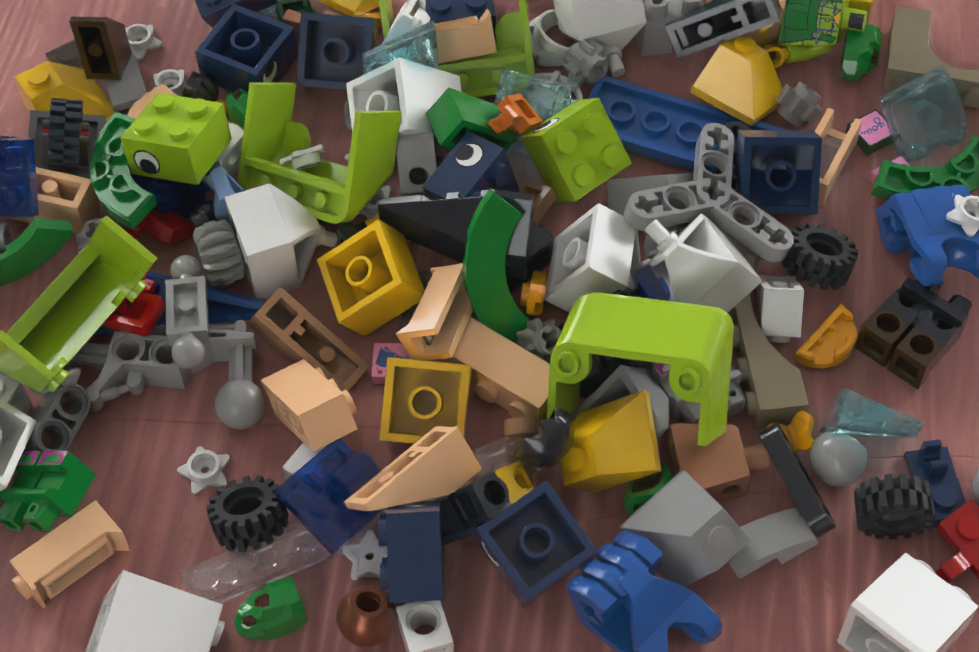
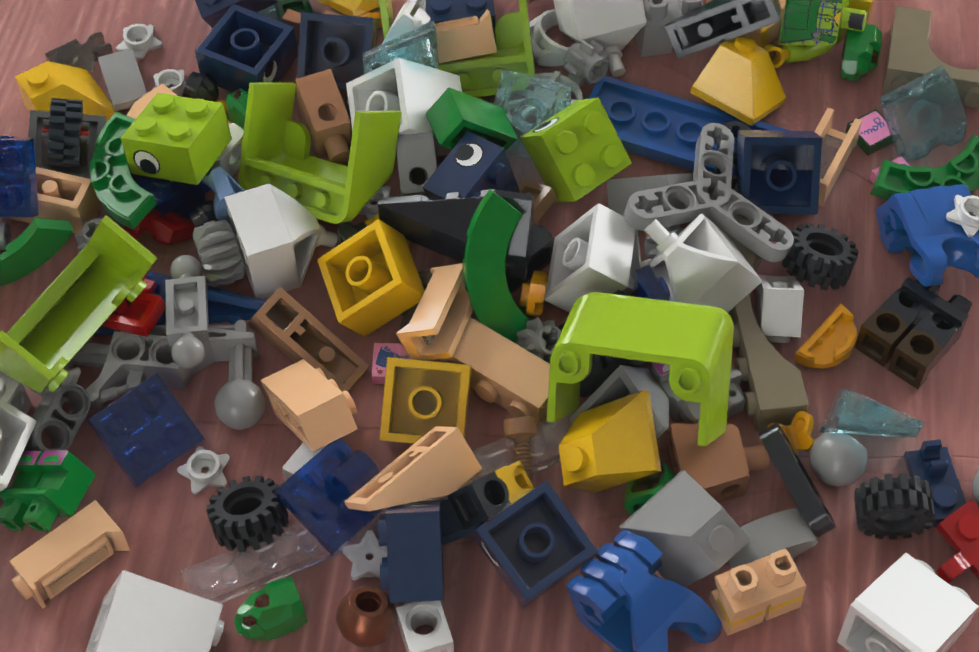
dark brown slope [69,17,132,80] -> none
white plate [280,144,325,171] -> none
orange plate [488,93,544,135] -> none
black hair [513,406,575,469] -> none
light grey gear [776,81,823,127] -> none
none -> clear blue plate [87,373,205,488]
none -> nougat torso [295,69,351,164]
none -> light nougat hips [709,549,806,636]

